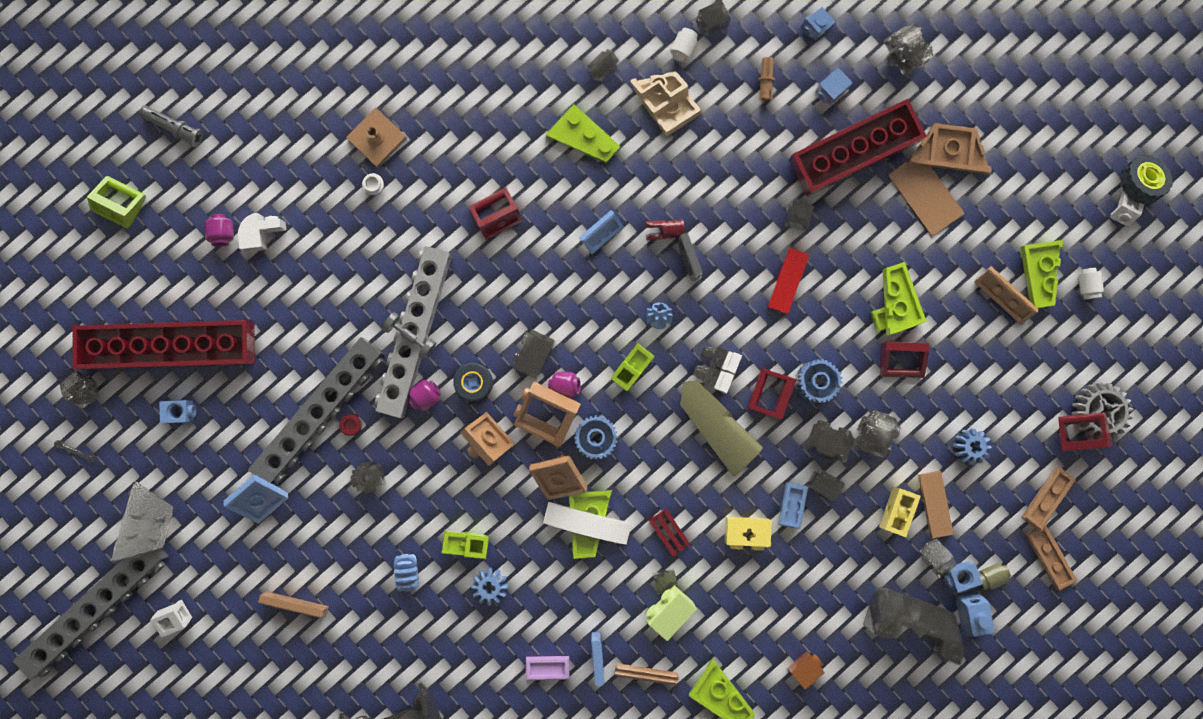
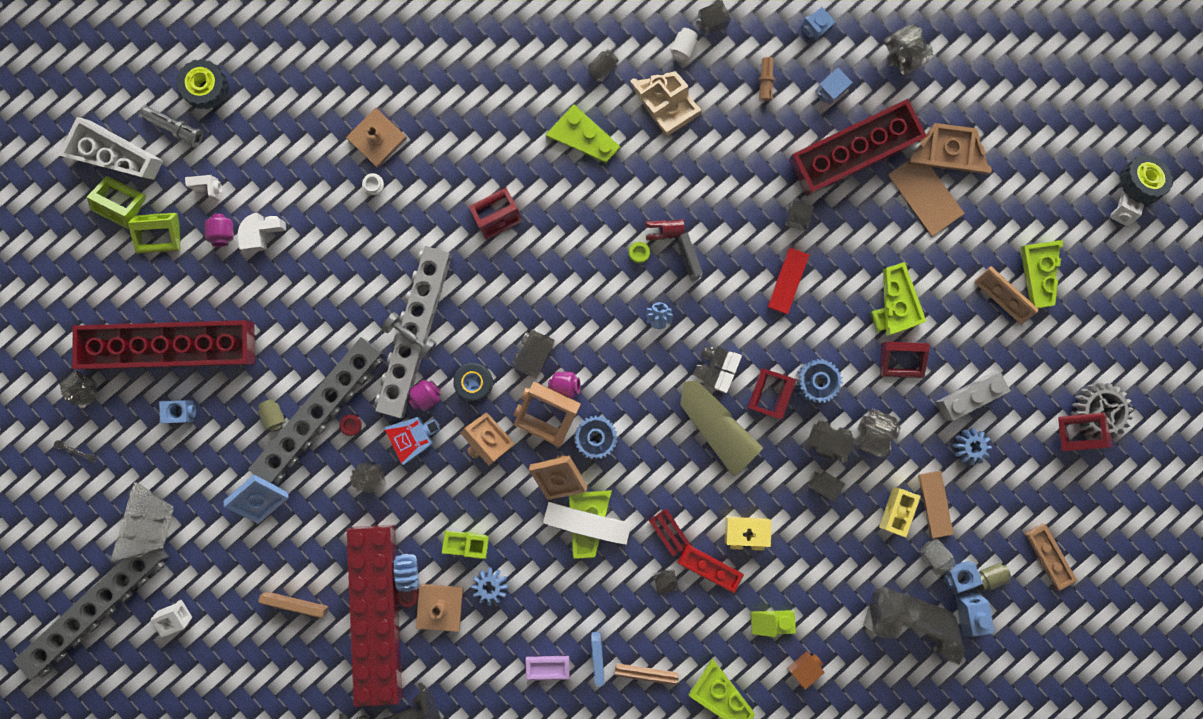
medium blue plate [579,210,624,254] -> none
lime brick [611,343,654,391] -> none
yellowish green brick [645,585,697,641] -> none
medium blue plate [778,482,808,529] -> none
medium nougat tile [1021,466,1076,531] -> none
white brick [1078,268,1104,299] -> none
none -> white wedge [59,117,163,180]
none -> lime tile [128,213,181,254]
none -> black wheel [176,59,229,110]
none -> white bracket [185,175,222,200]
none -> olive brick [257,399,286,433]
none -> dark red brick [346,524,402,707]
none -> torso [384,417,440,465]
none -> dark red tile [397,589,419,608]
none -> medium nougat tile [416,584,463,632]
none -> lime tile [629,242,650,264]
none -> red tile [677,544,744,593]
none -> lime slope [751,610,796,637]
none -> light grey brick [936,372,1010,421]

